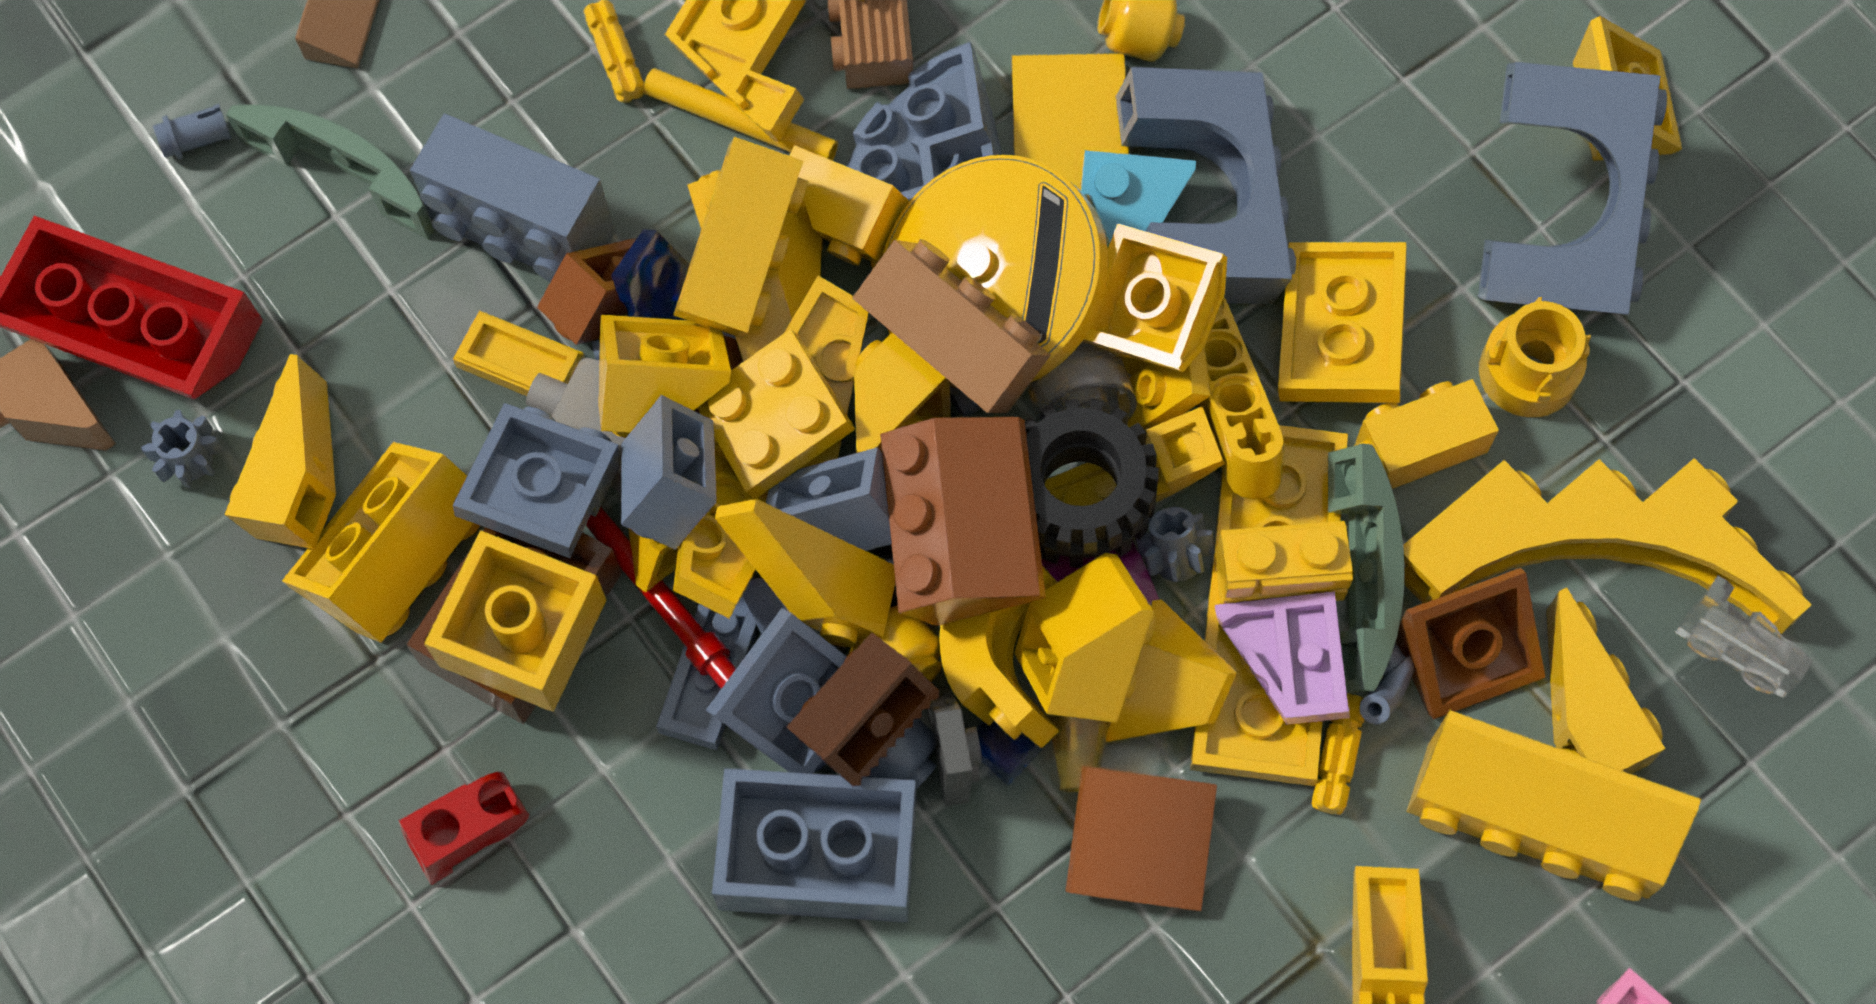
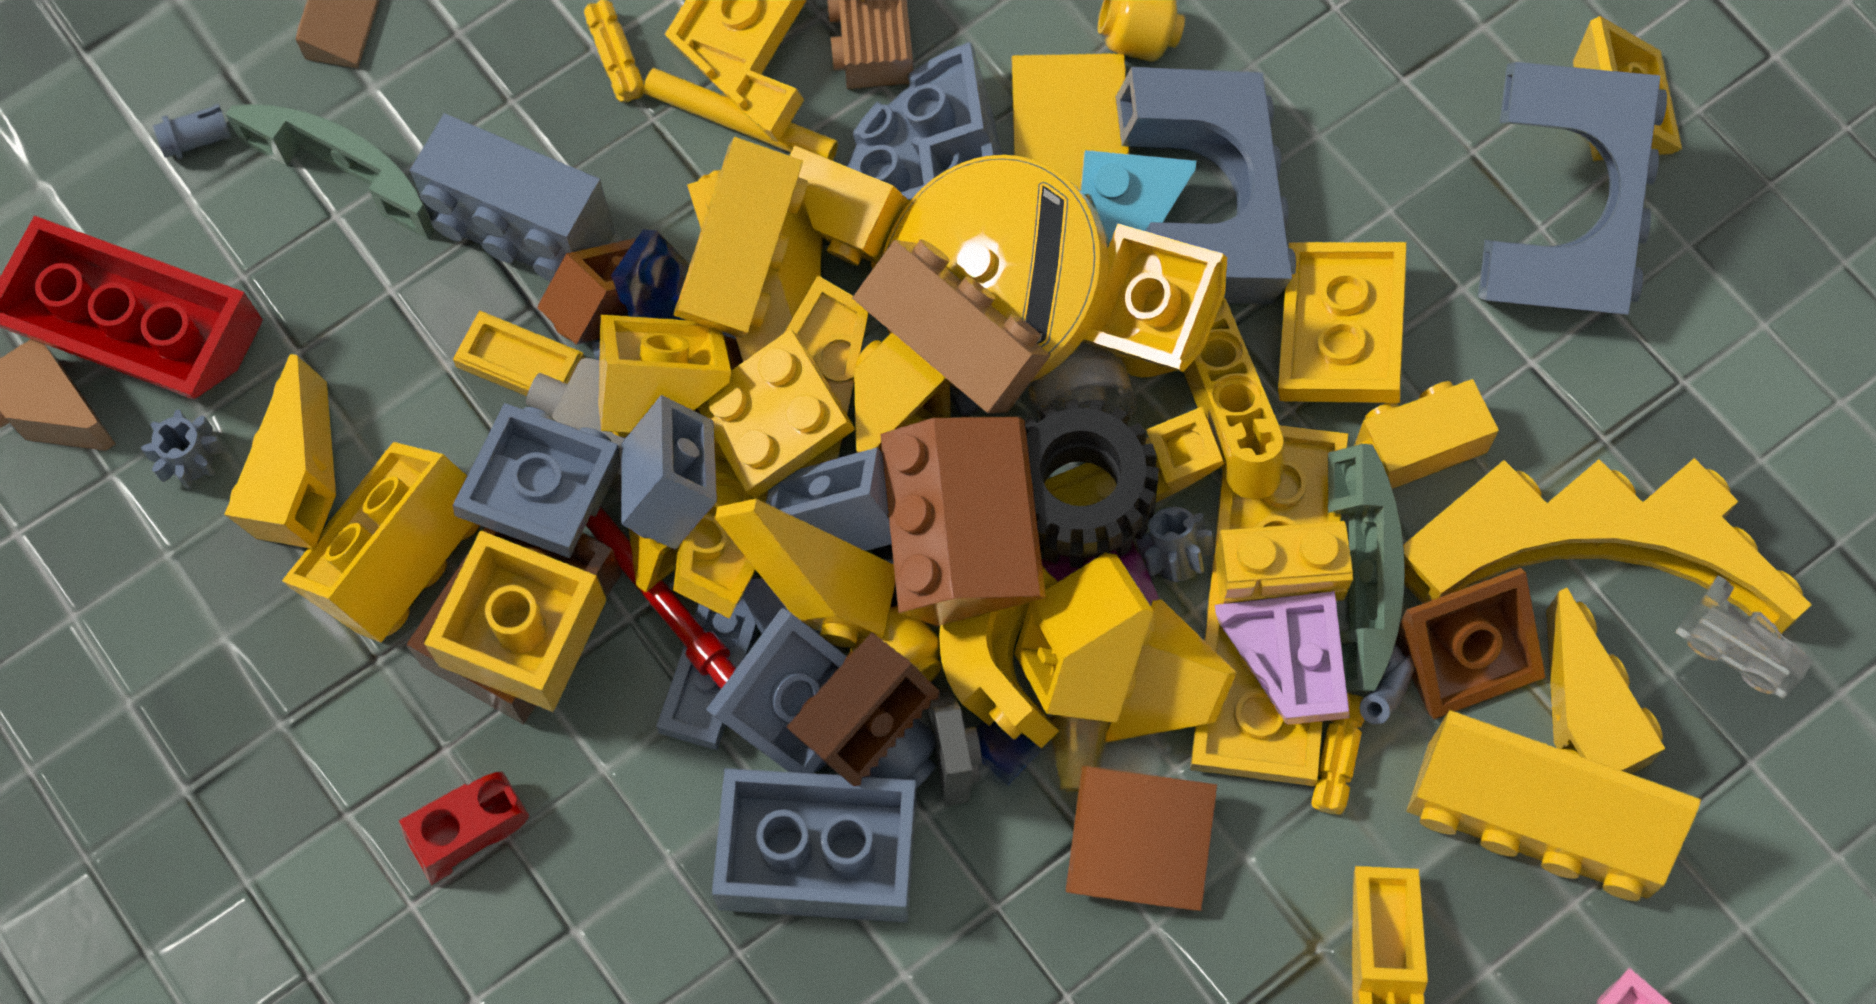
yellow plate [1119,346,1211,438] -> none
yellow piece [1479,297,1591,418] -> none

